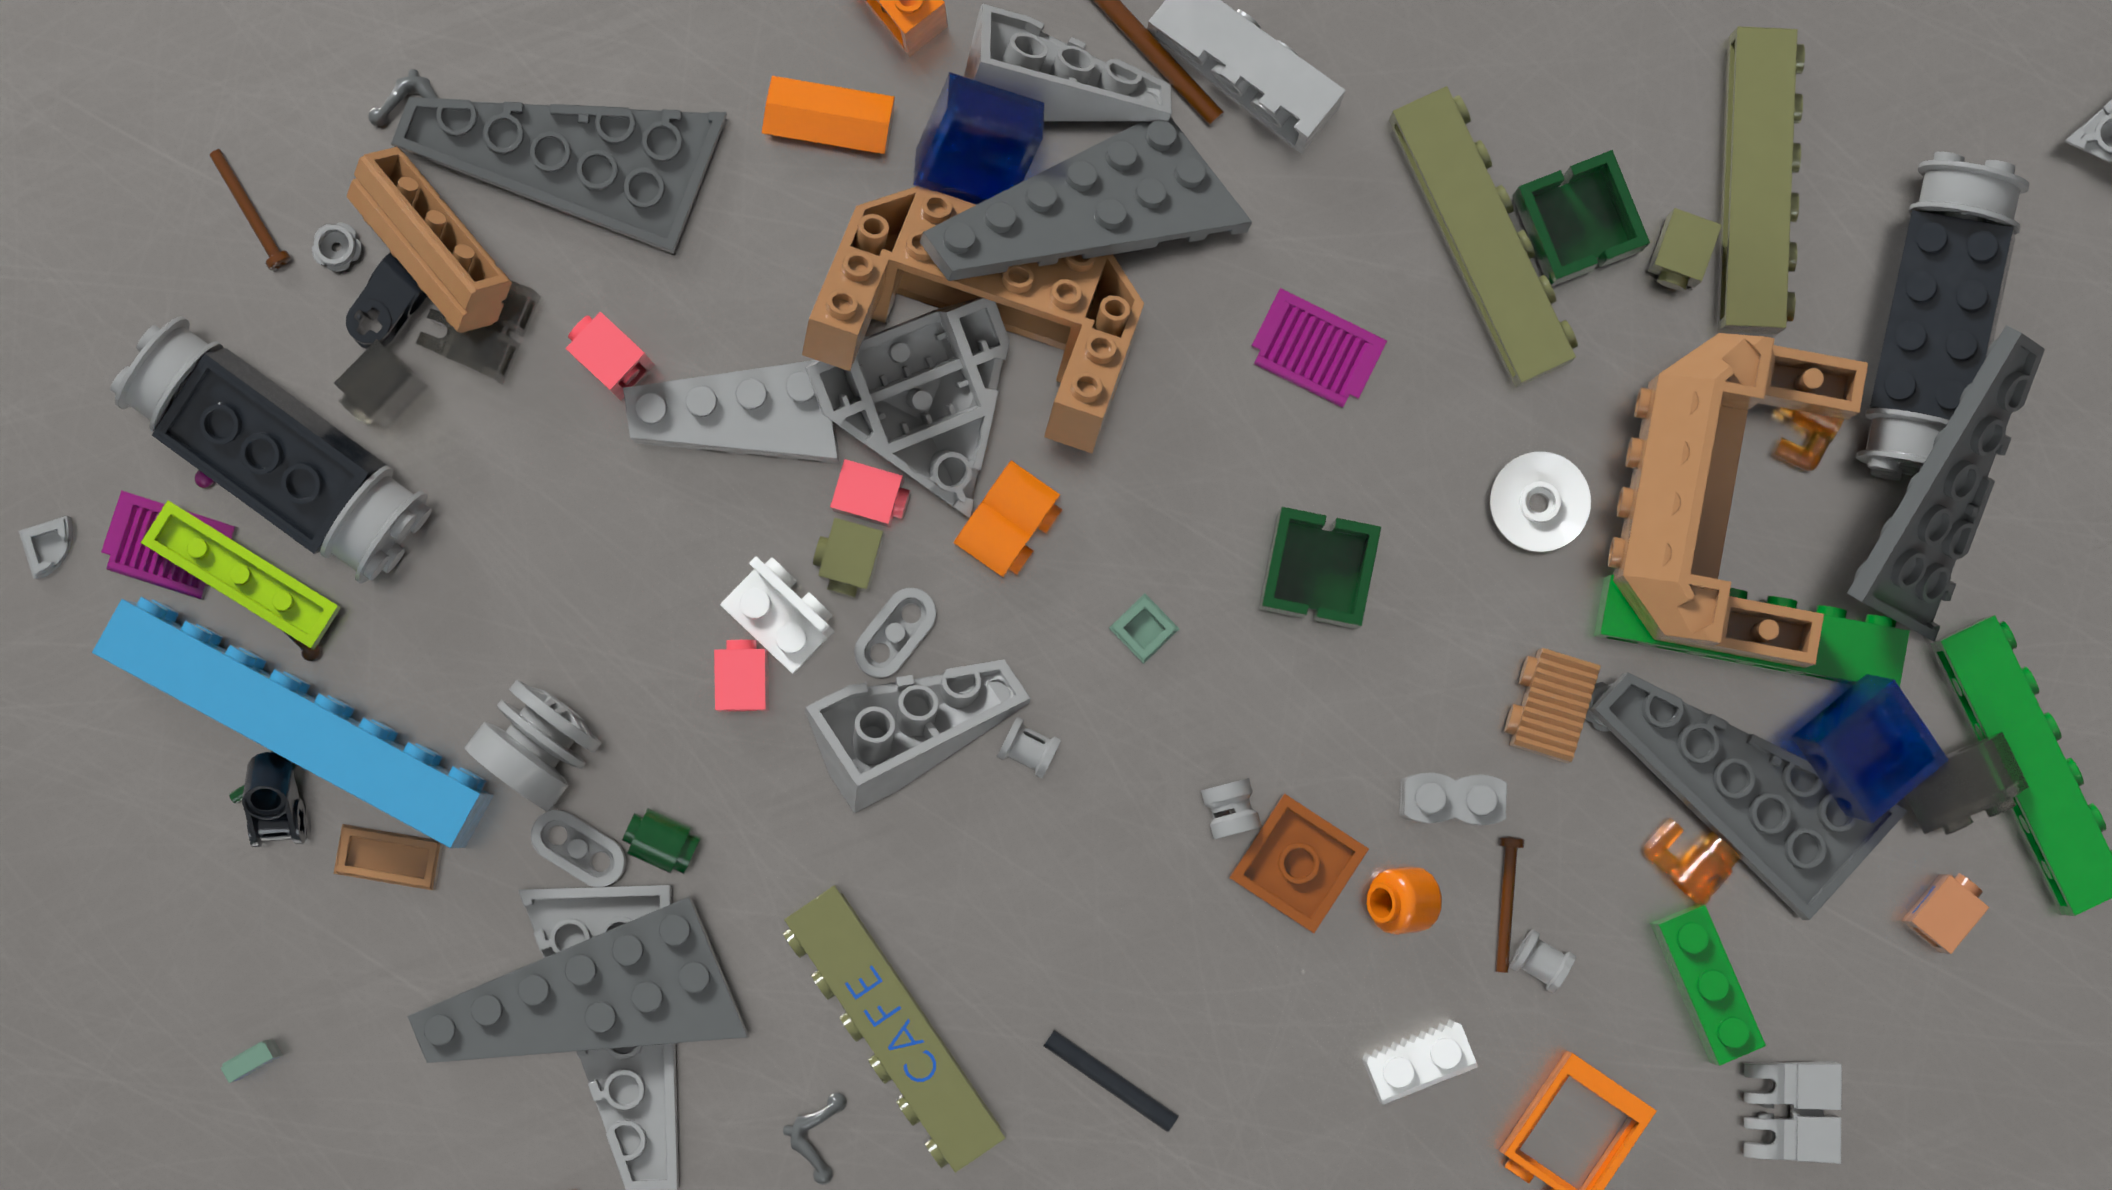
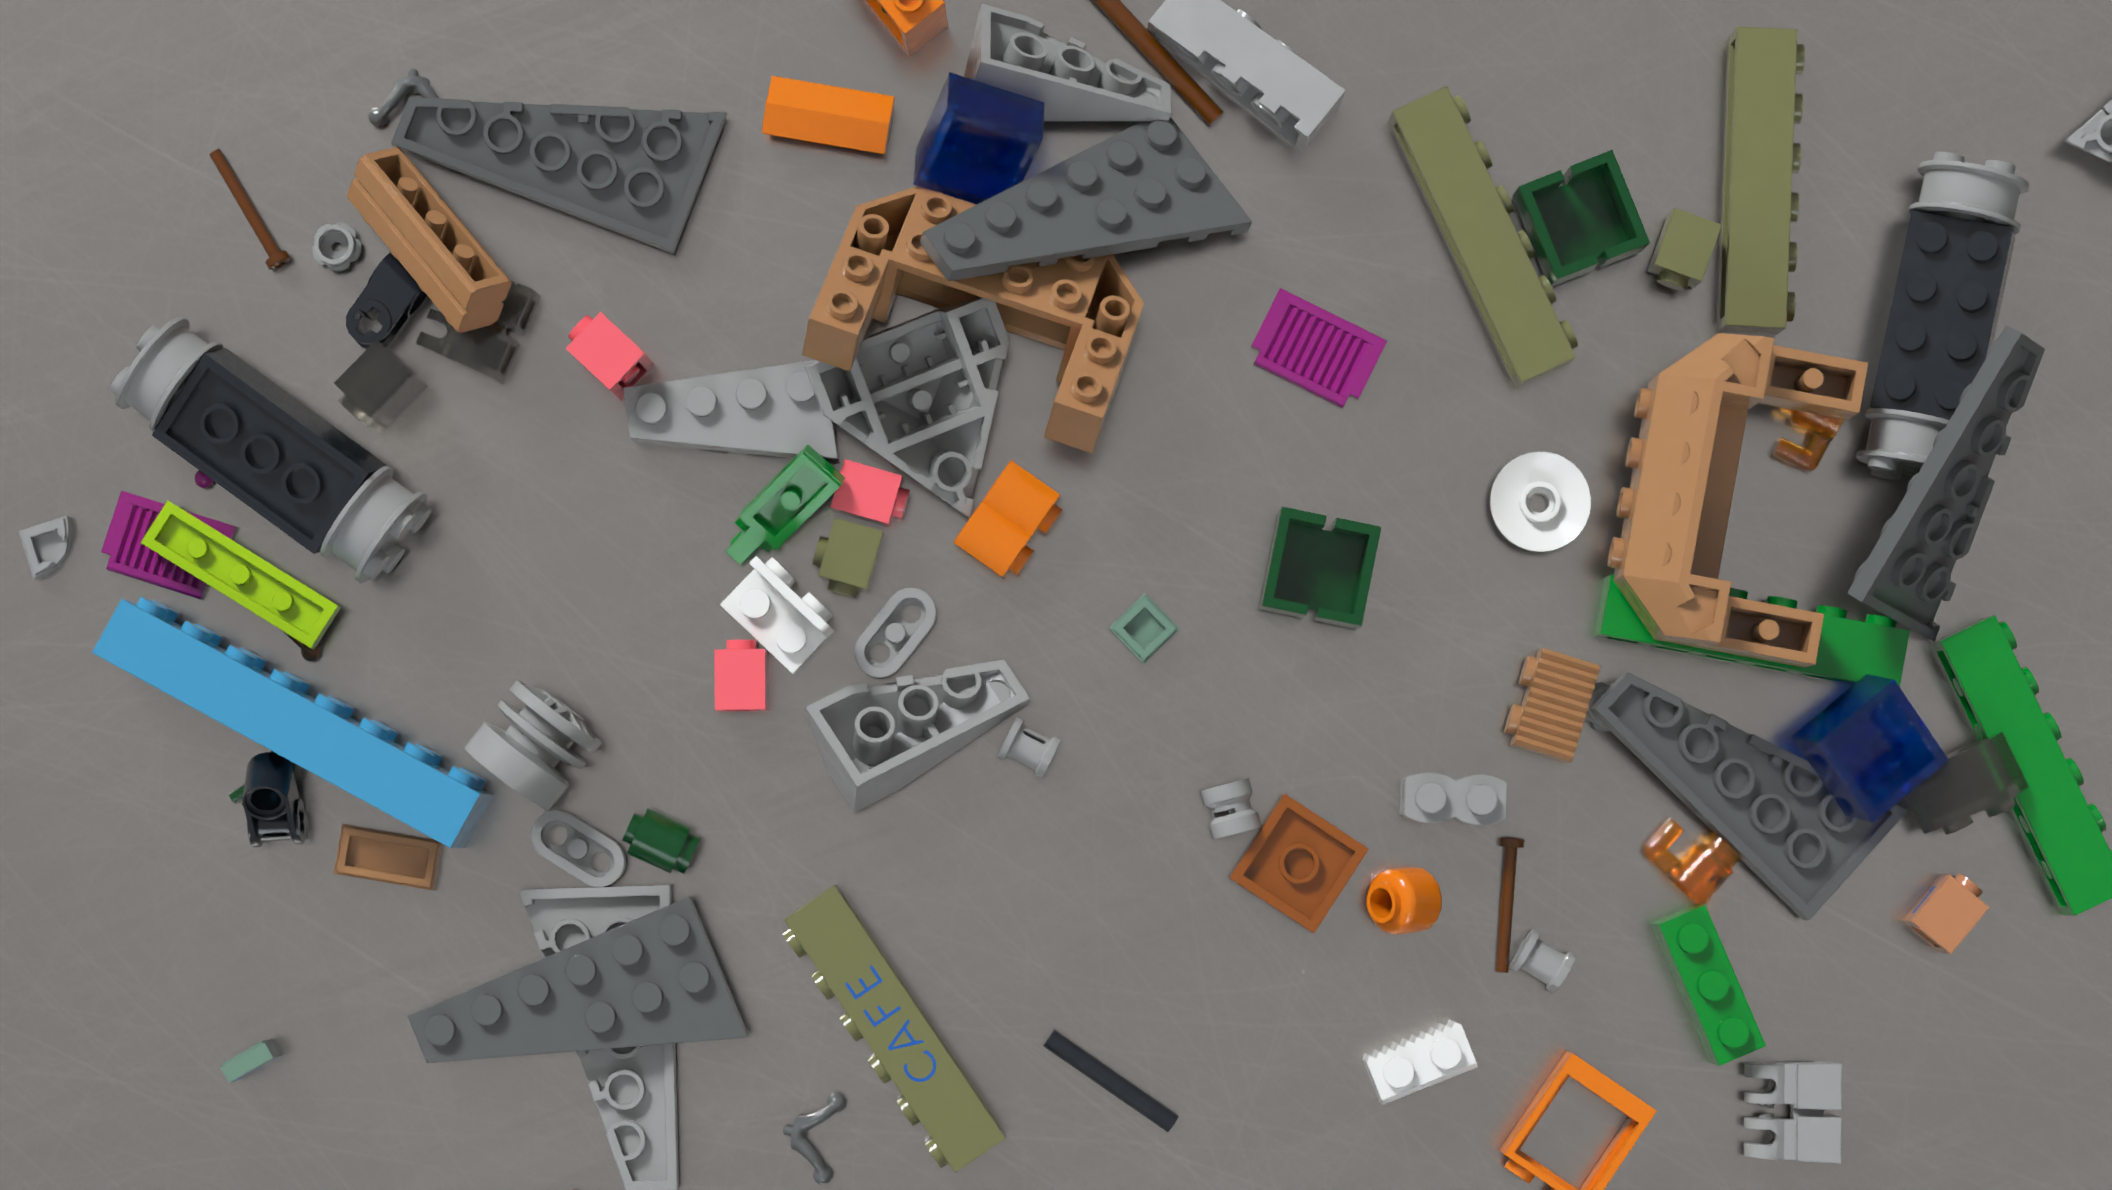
none -> green hinge [725,444,845,565]

